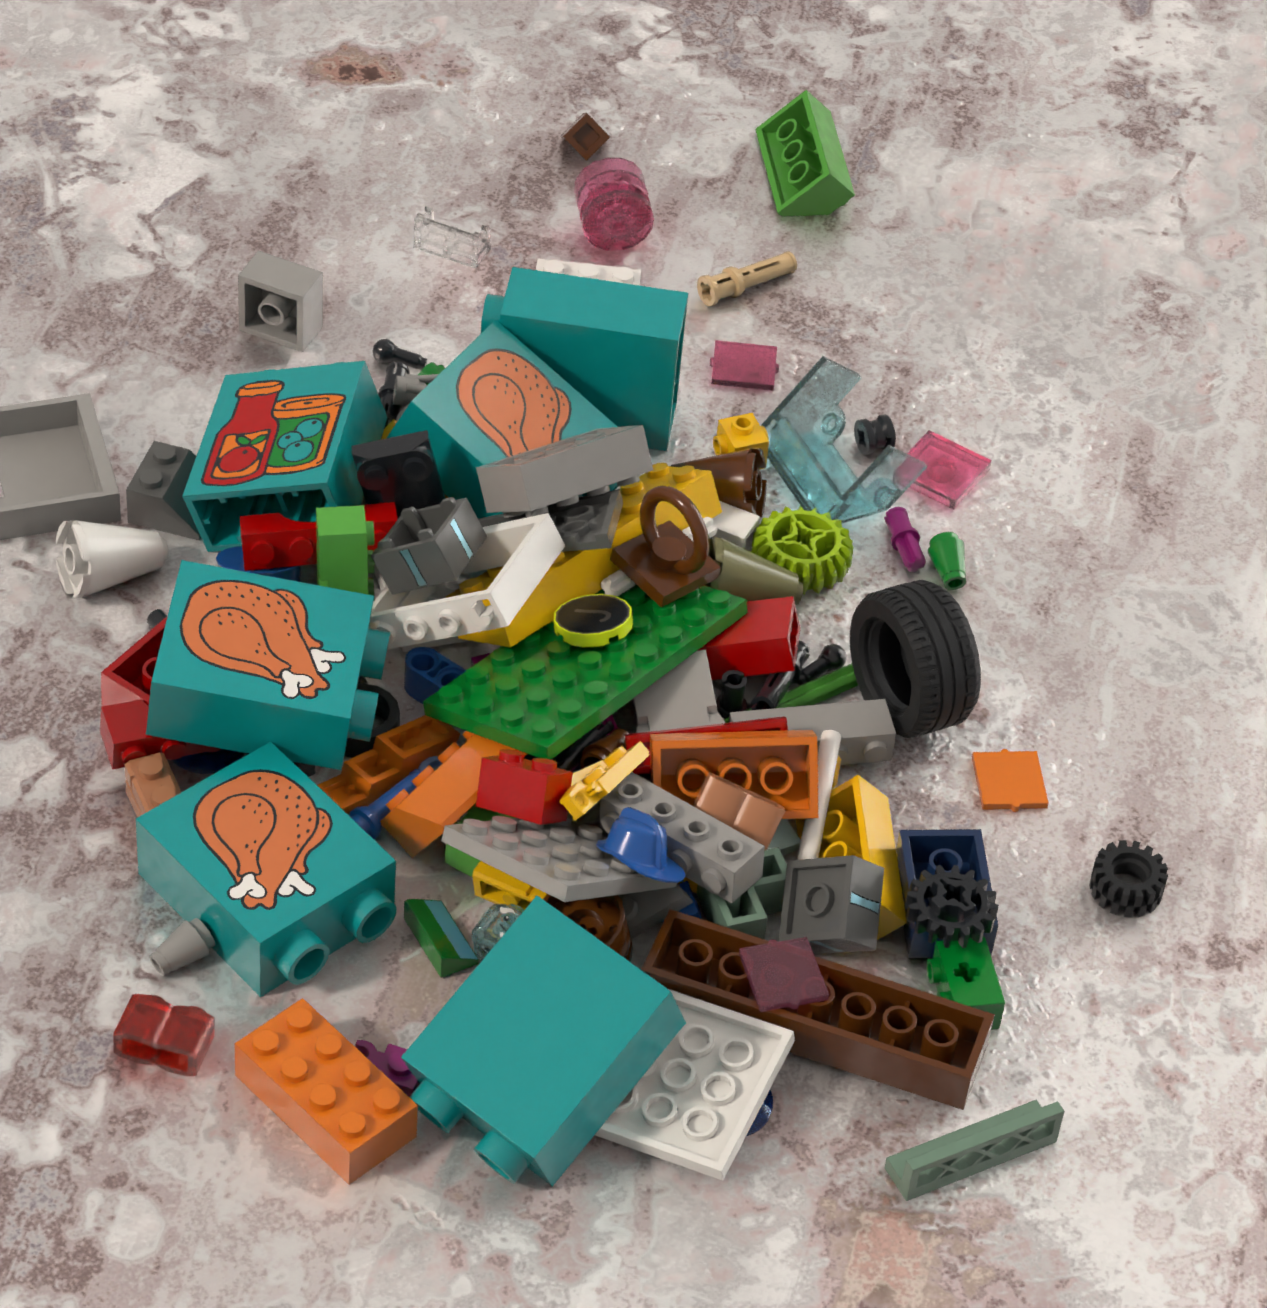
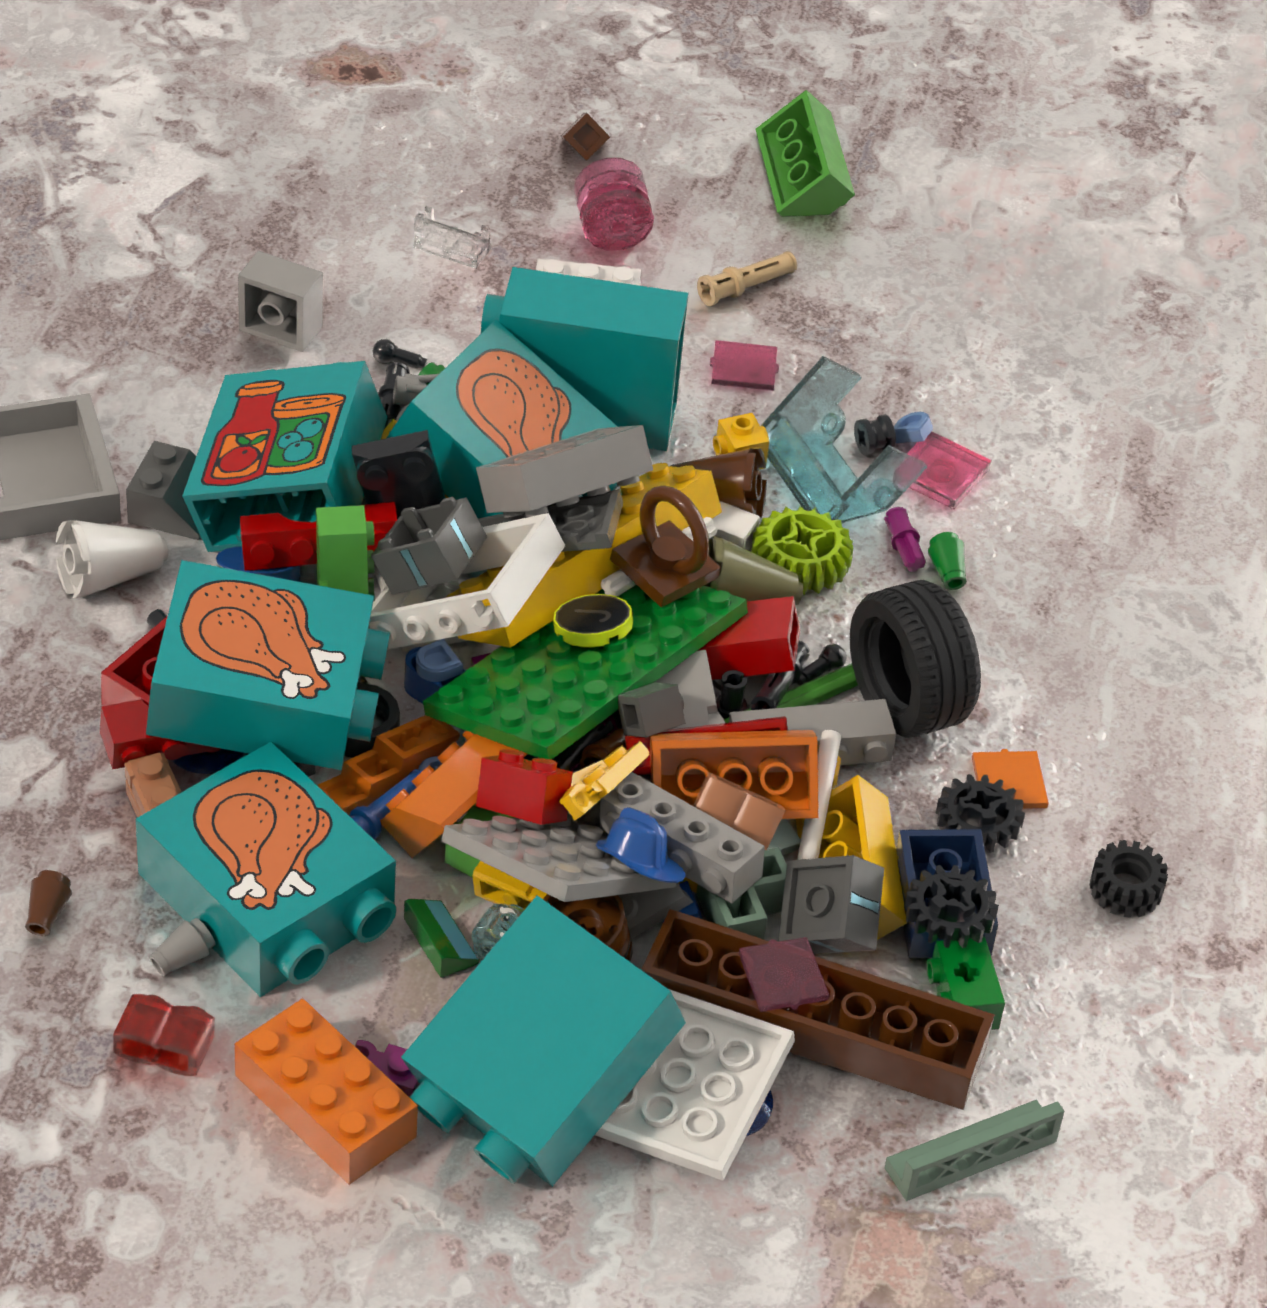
none -> reddish brown cone [25,870,72,936]
none -> medium blue tile [416,639,463,682]
none -> dark grey brick [618,682,686,737]
none -> medium blue tile [894,412,933,443]
none -> black gear [936,774,1025,852]

